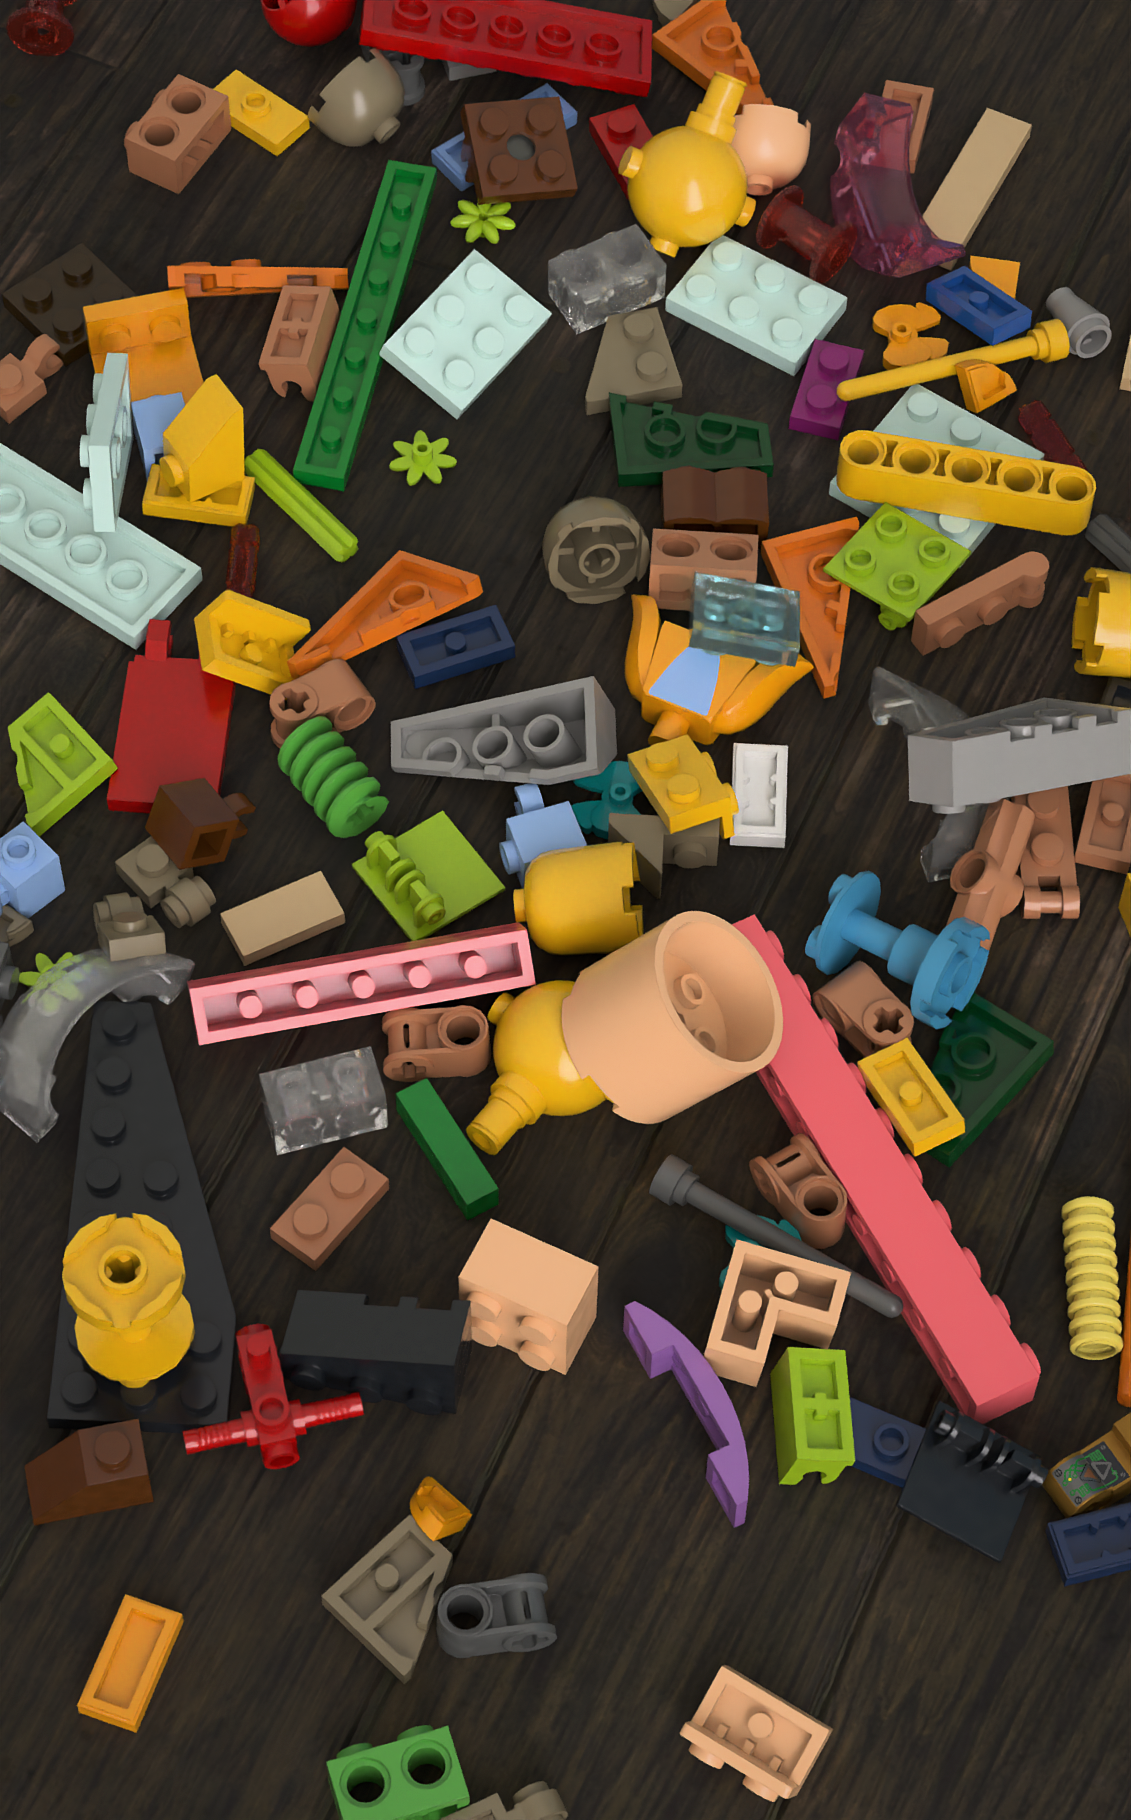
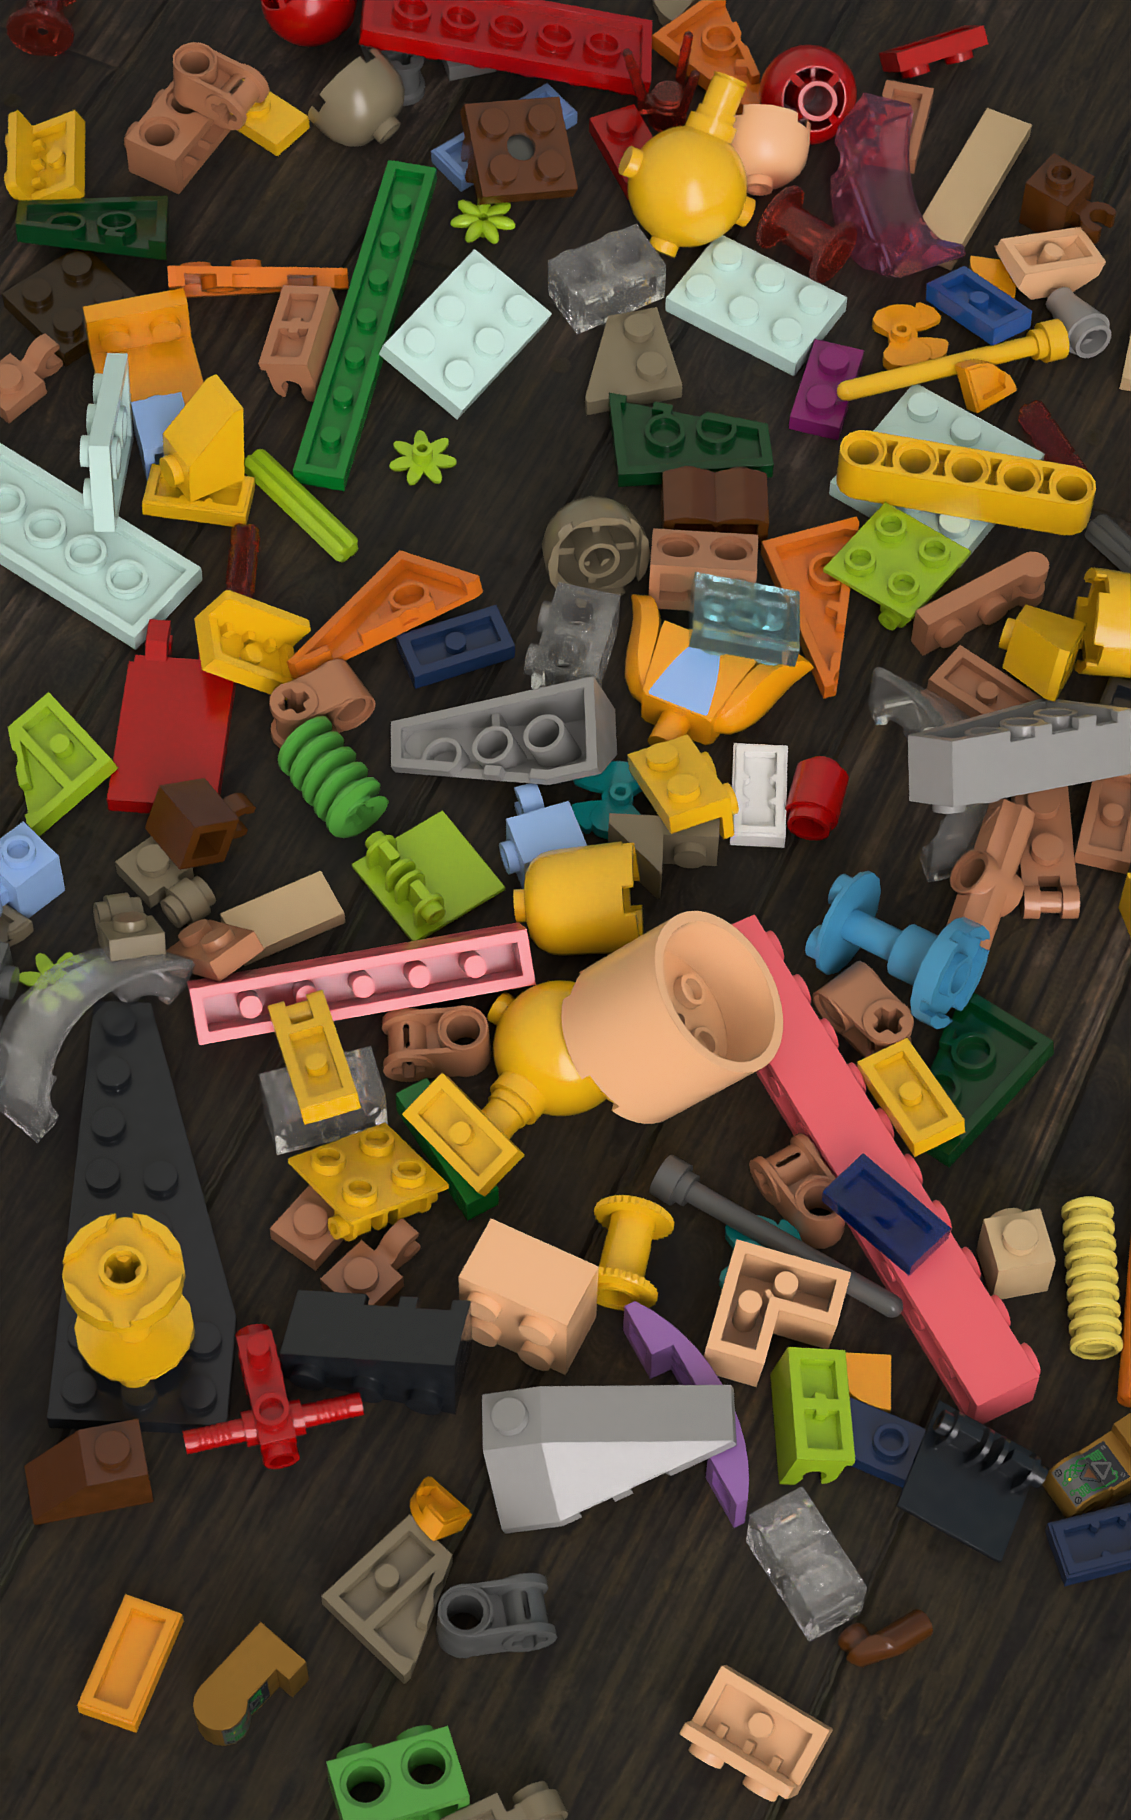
none -> yellow bracket [4,110,85,201]
none -> dark green wing [15,195,169,260]
none -> nougat plate [166,919,265,981]
none -> nougat piece [173,42,270,130]
none -> pearl gold leg [193,1622,309,1746]
none -> yellow plate [267,990,361,1125]
none -> yellow hinge [288,1123,449,1241]
none -> nougat plate [320,1218,421,1306]
none -> yellow plate [402,1073,525,1197]
none -> light grey wedge [482,1385,737,1534]
none -> clear brick [524,582,620,690]
none -> yellow hose [594,1195,675,1311]
none -> clear red plant [622,31,700,132]
none -> clear brick [746,1486,867,1642]
none -> red brick [759,45,857,145]
none -> red brick [785,756,849,841]
none -> clear blue plate [822,1153,951,1276]
none -> reddish brown arm [838,1609,933,1667]
none -> light orange tile [846,1353,891,1414]
none -> red plate [879,25,988,79]
none -> nougat plate [927,645,1042,718]
none -> tan brick [976,1208,1056,1299]
none -> light nougat slope [994,227,1106,300]
none -> yellow slope [999,604,1087,702]
none -> reddish brown brick [1019,153,1116,244]

